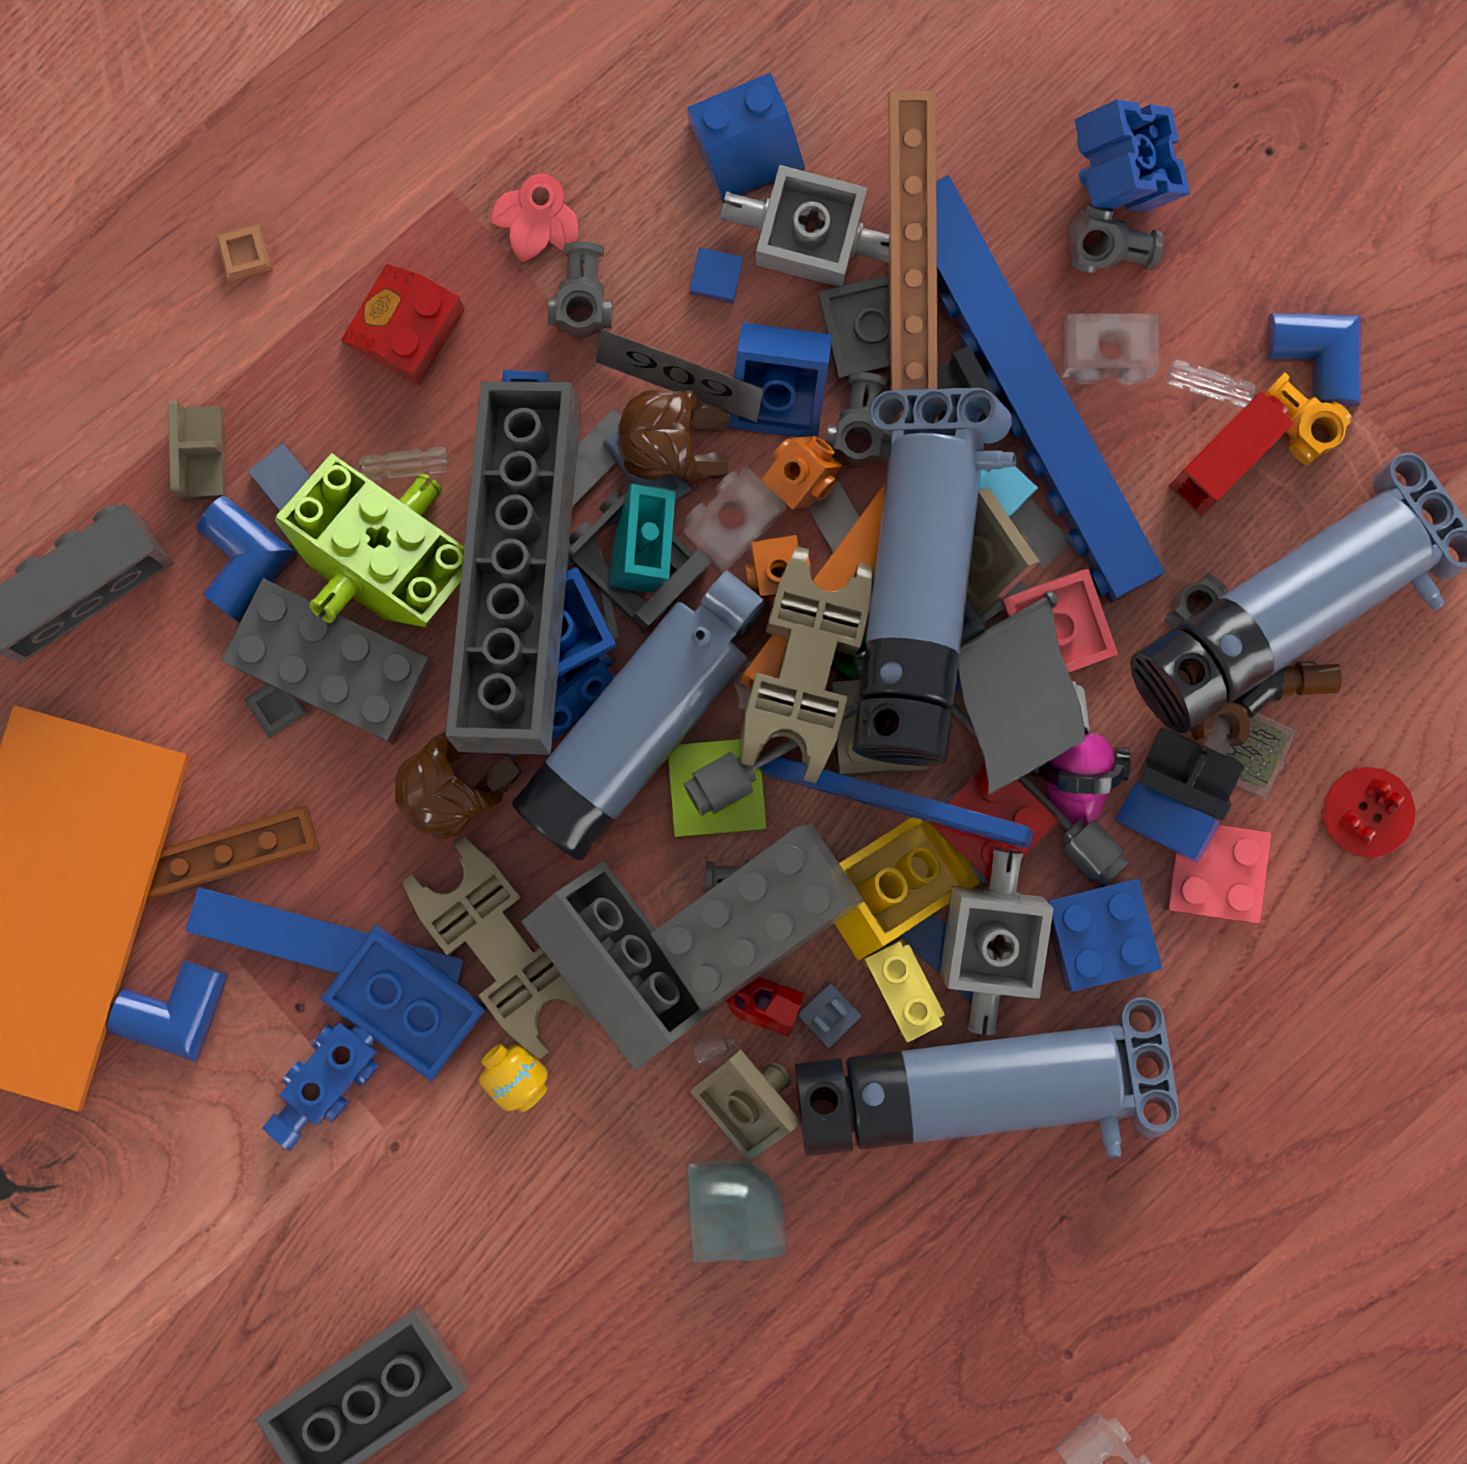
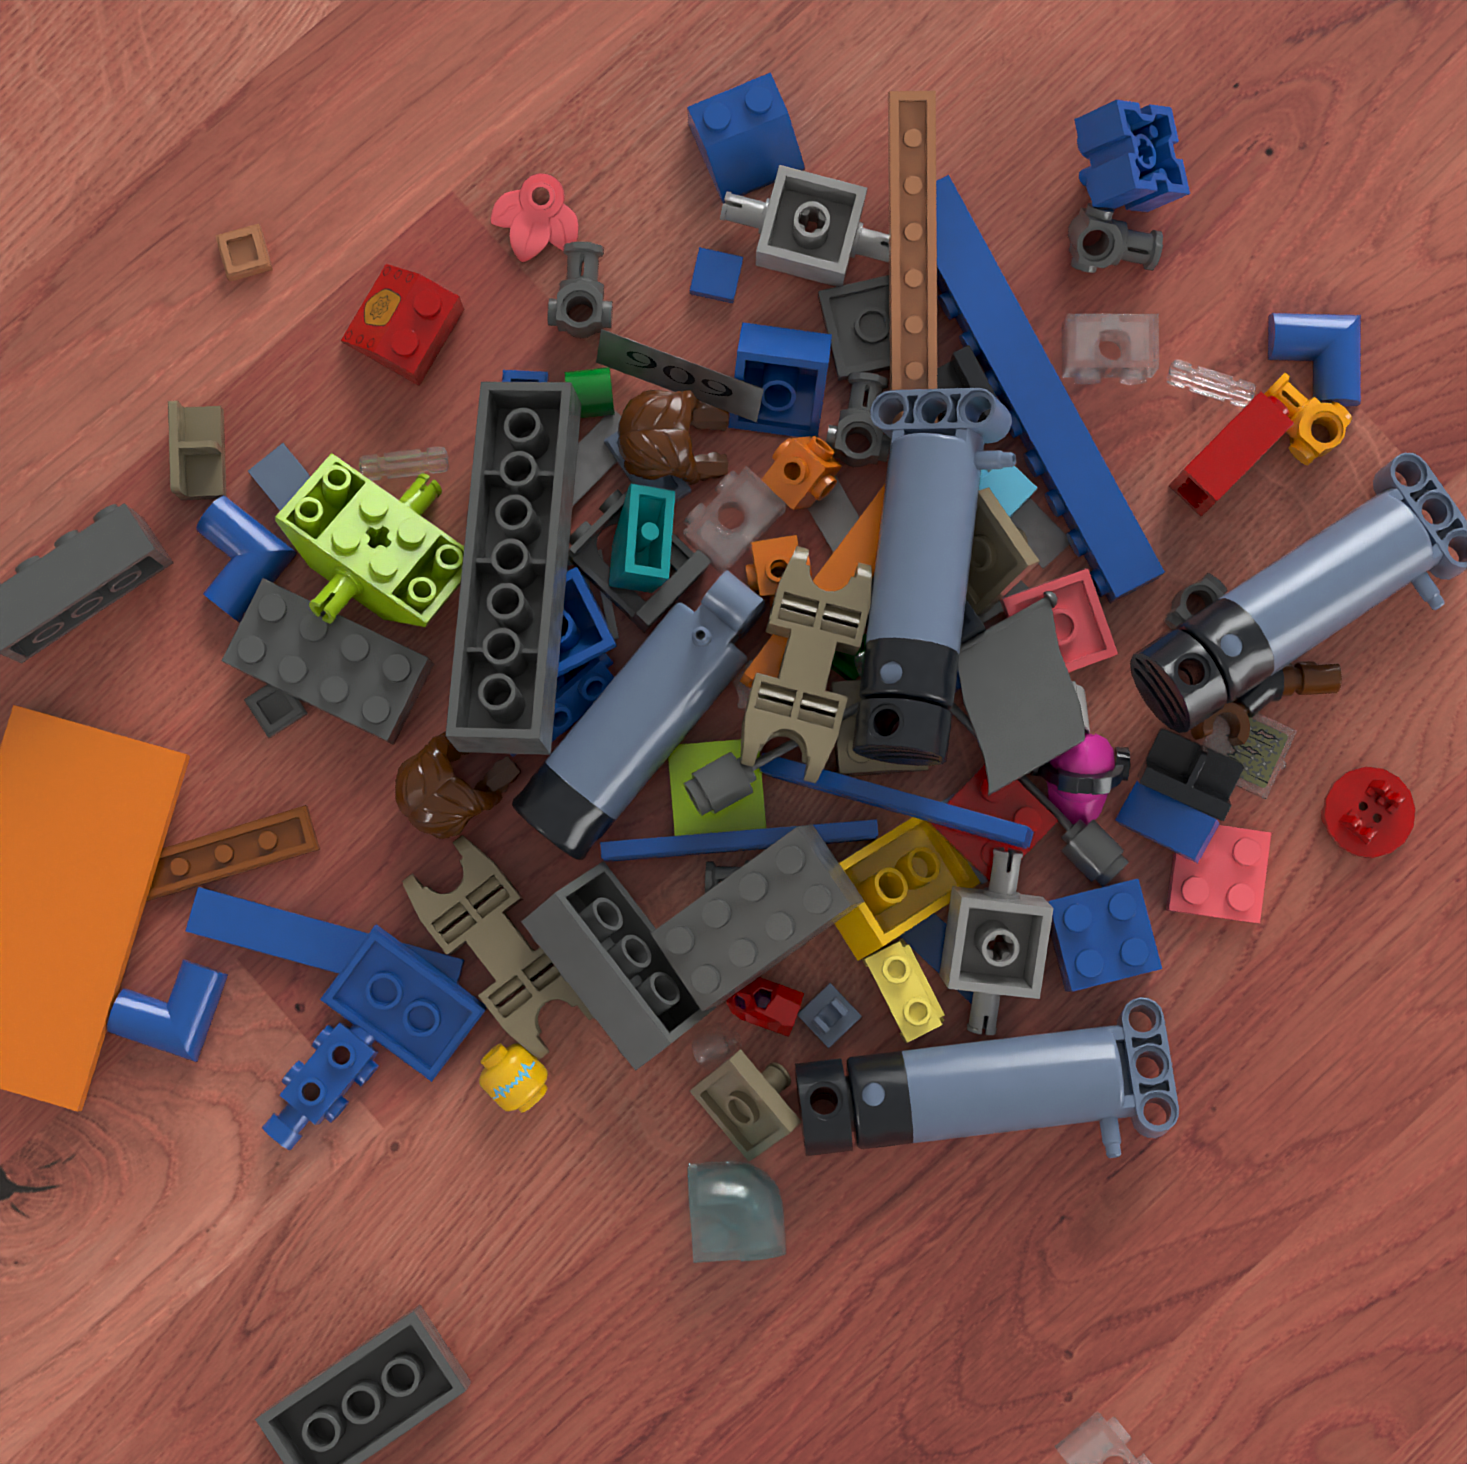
none -> green brick [565,367,615,418]
none -> blue tile [600,819,878,862]

